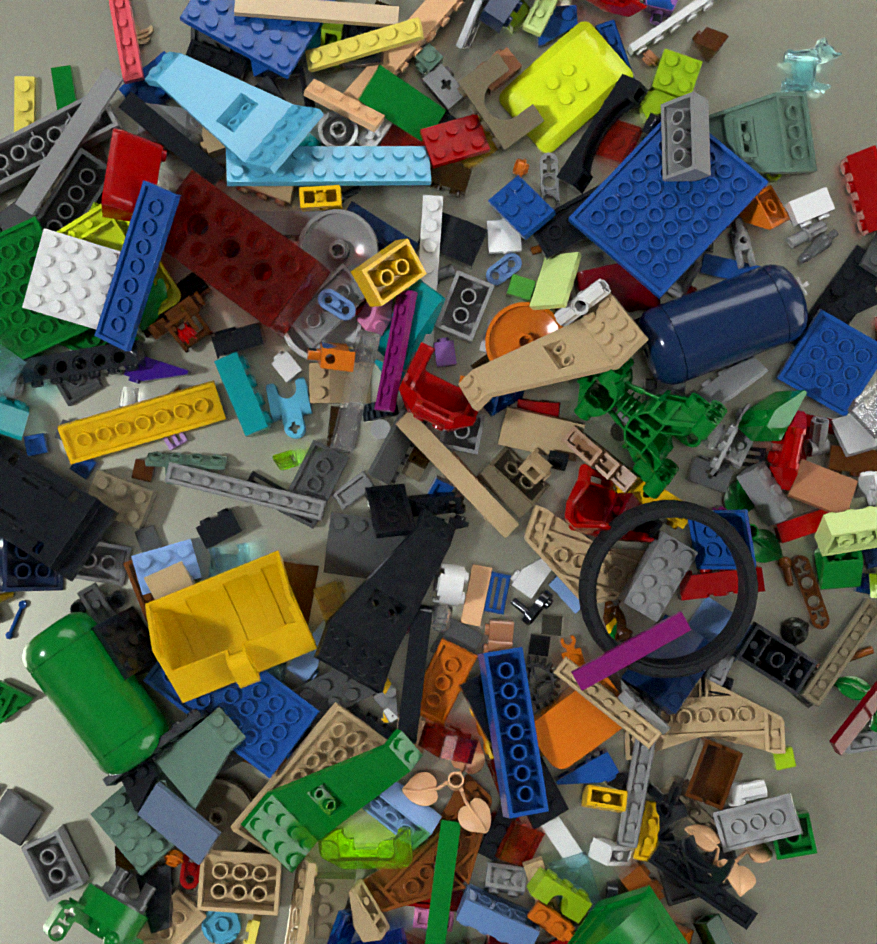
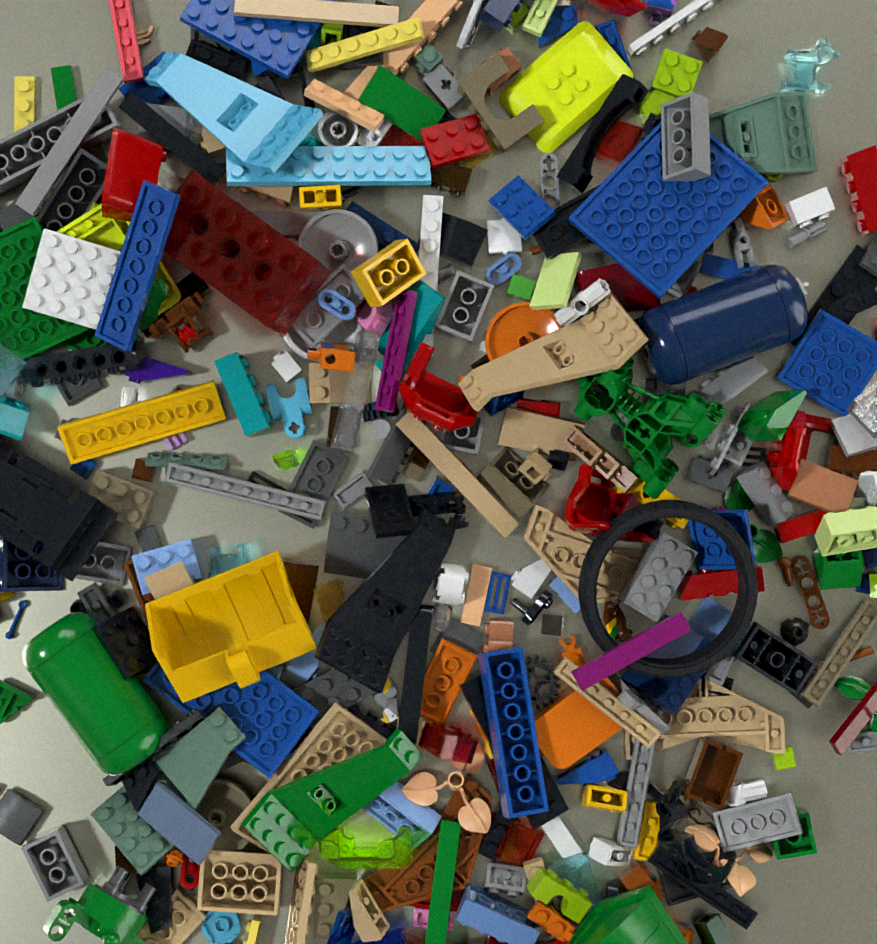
blue plate [24,433,49,456] -> none
black brick [196,508,244,549] -> none
black piece [211,322,266,359] -> none
medium lavender brick [434,337,457,368] -> none
orange plate [513,158,529,177] -> none
black tile [528,634,551,657] -> none
nougat plate [642,49,660,67] -> none
dark grey piece [798,229,839,263] -> none
light grey piece [803,416,830,457] -> none

